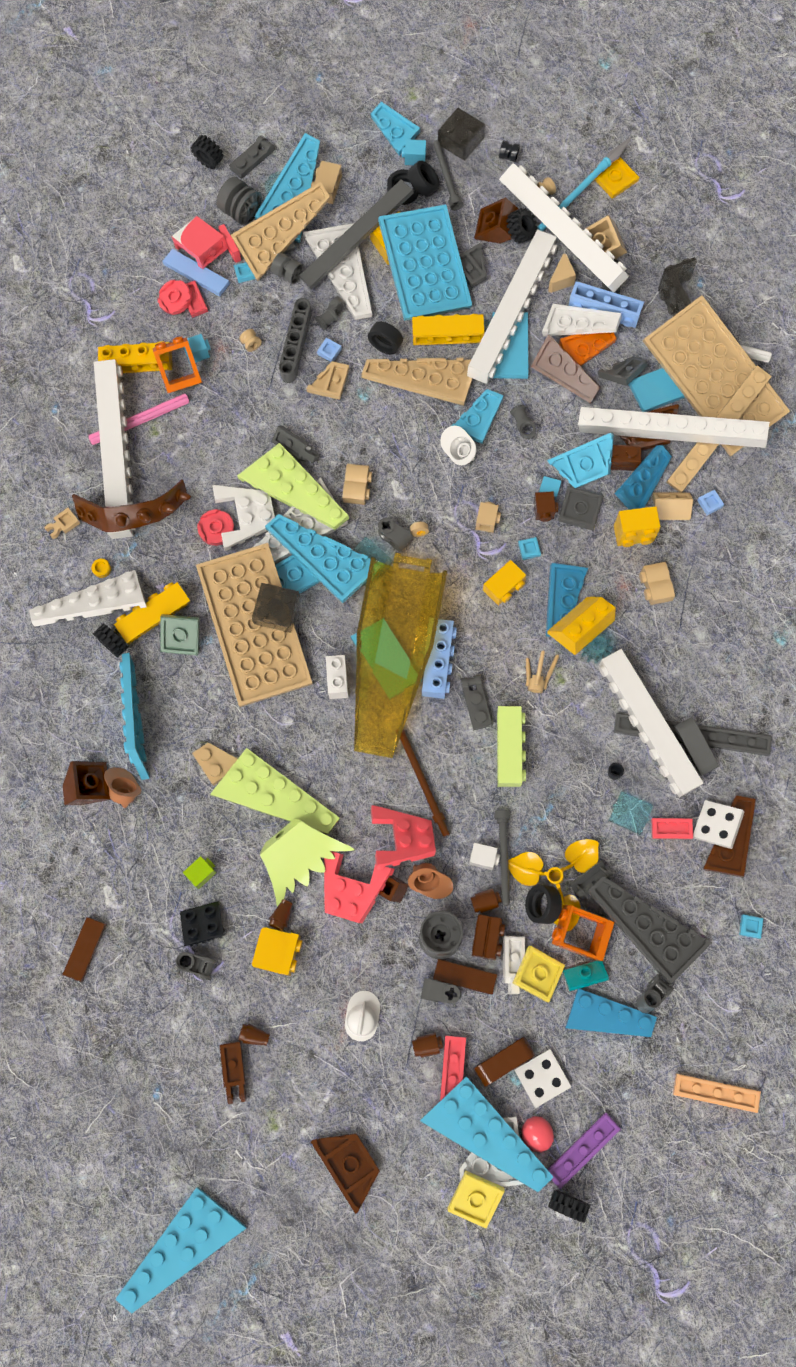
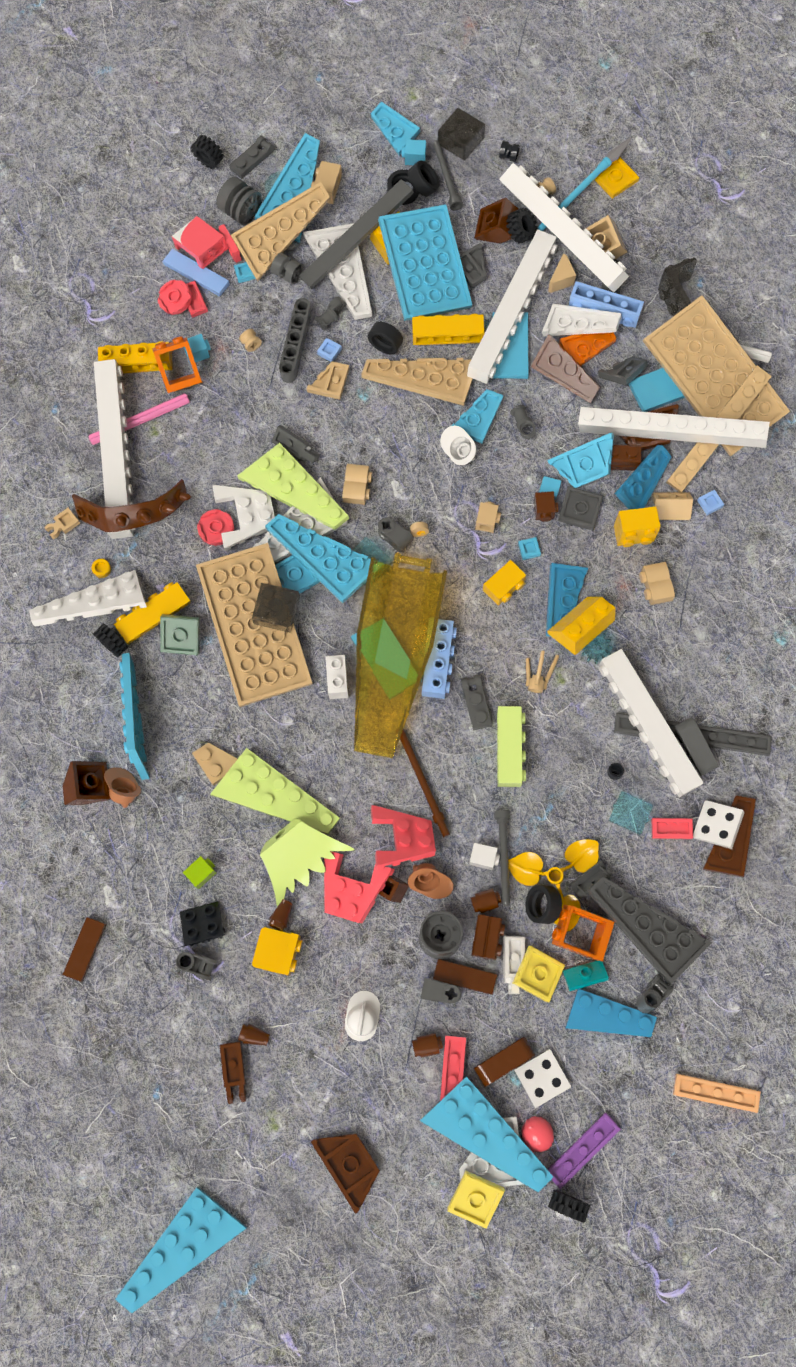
medium azure tile [739,914,763,939] -> none

